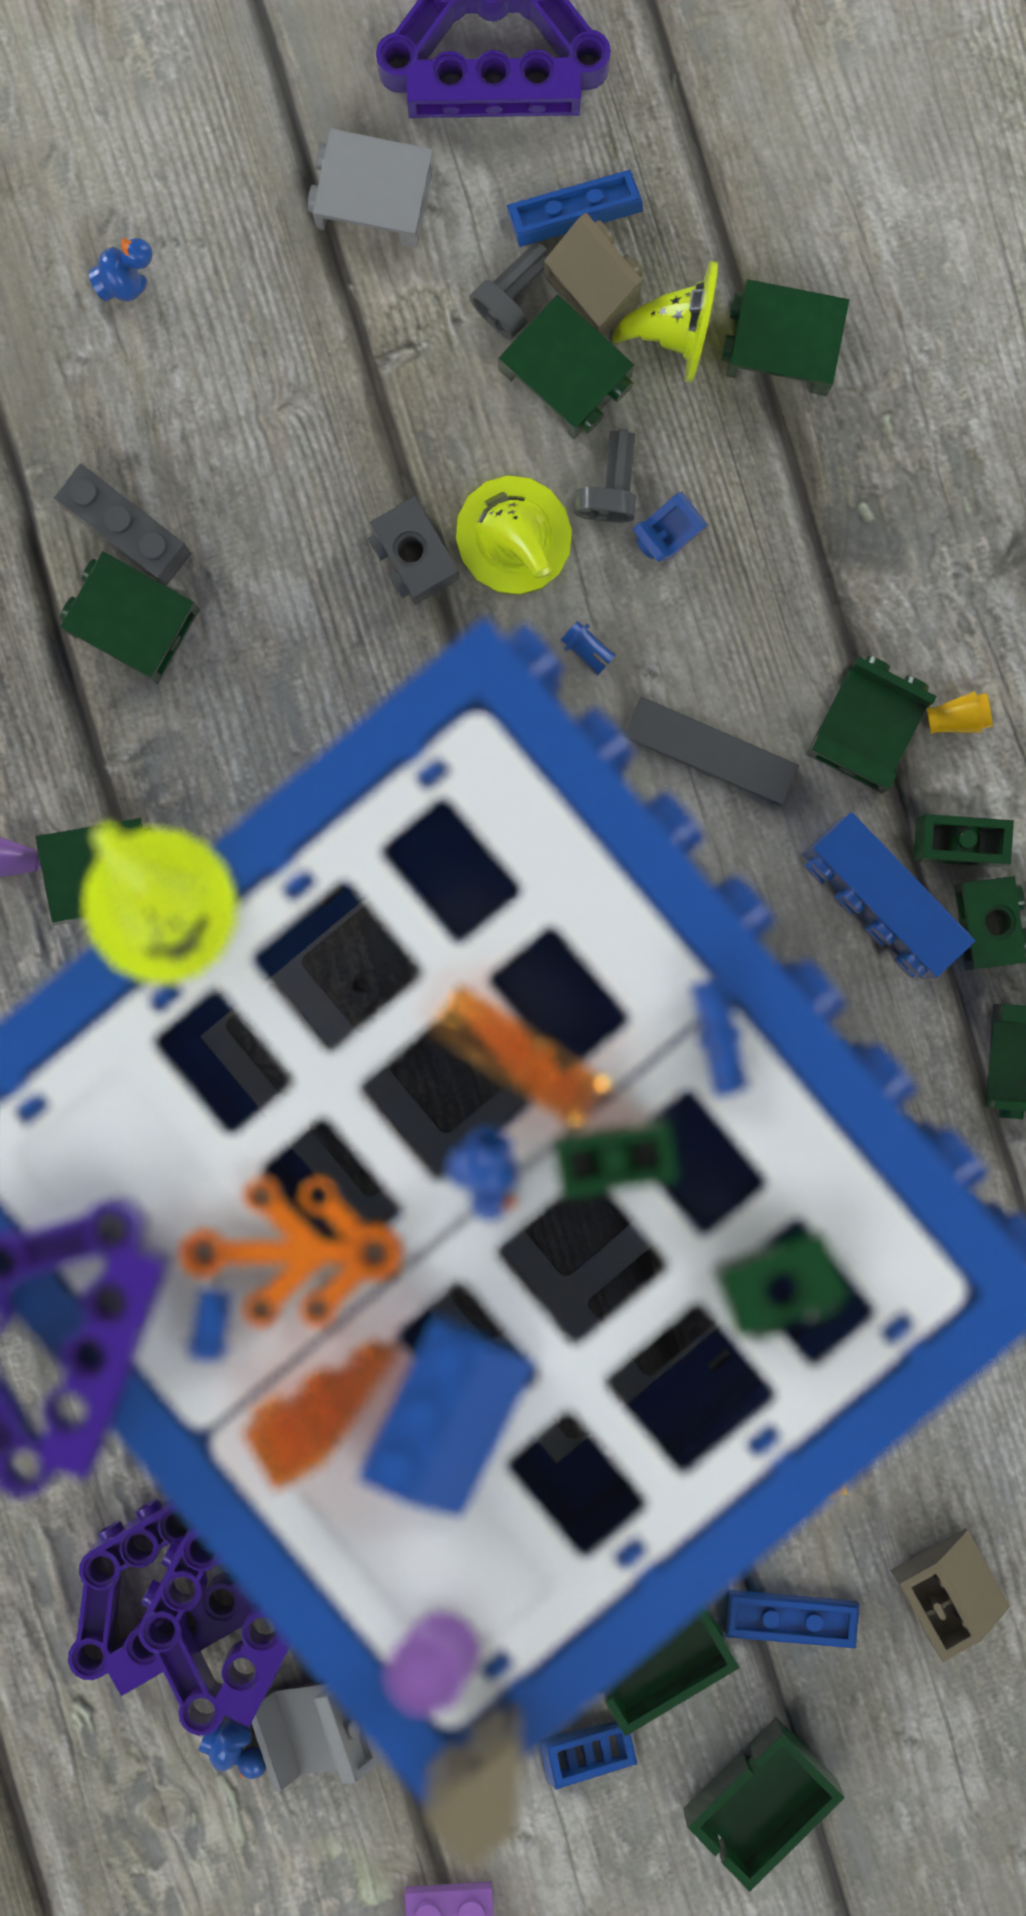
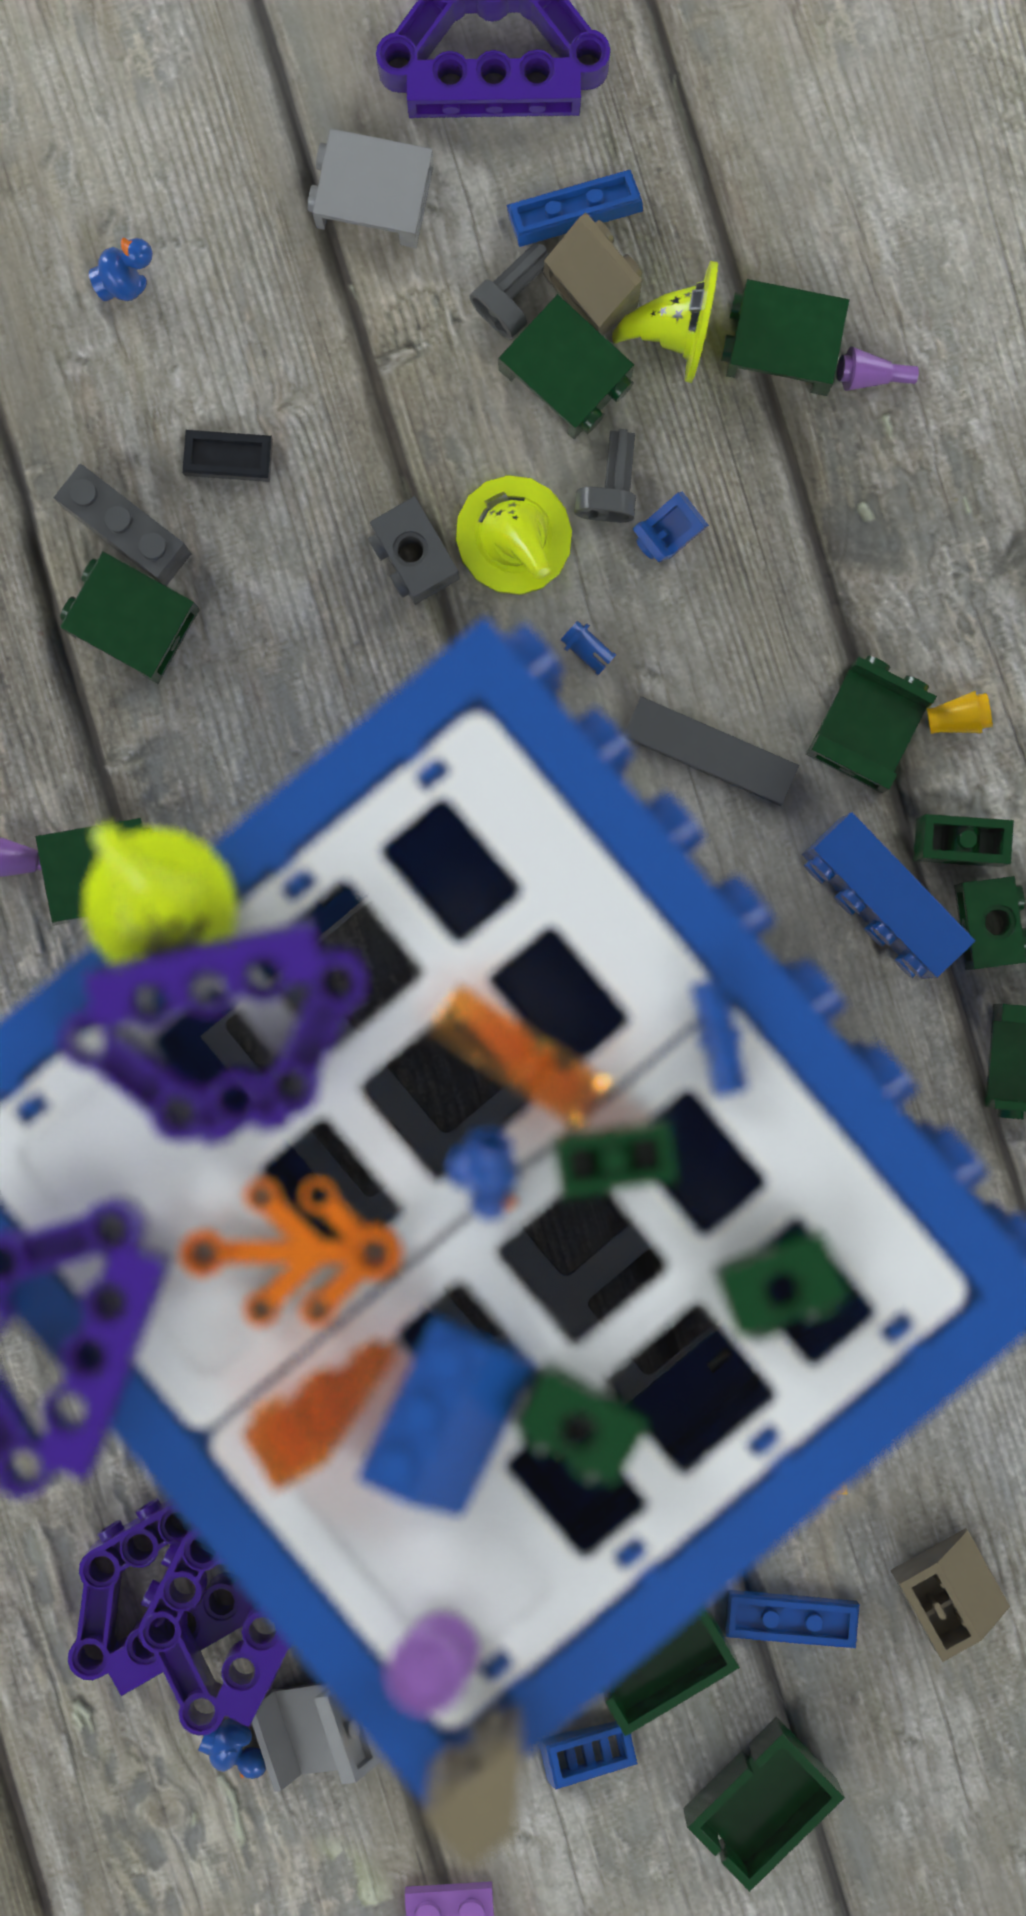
blue pin [185,1288,234,1362] -> none
none -> dark purple brick [59,918,367,1145]
none -> black tile [182,430,273,482]
none -> dark green brick [514,1359,649,1486]
none -> medium lavender cone [837,346,919,391]

